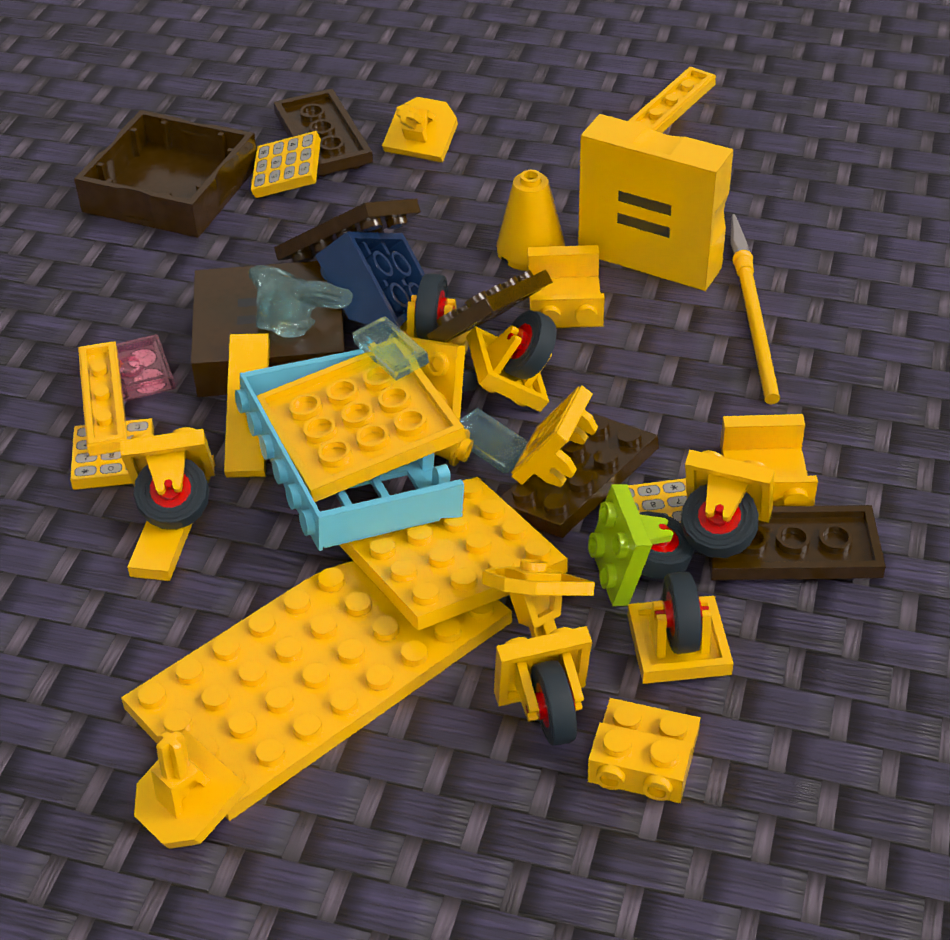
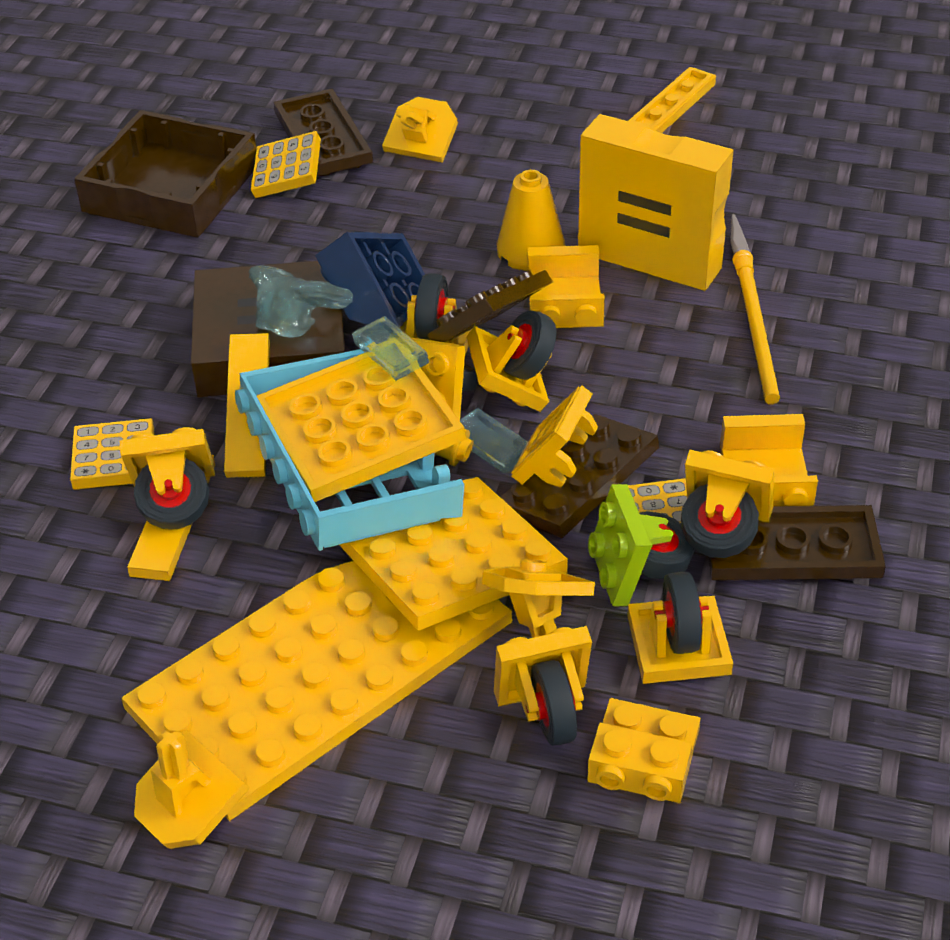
yellow tile [78,341,128,457] -> none
clear pink tile [116,334,175,402] -> none
dark brown plate [274,199,421,263] -> none

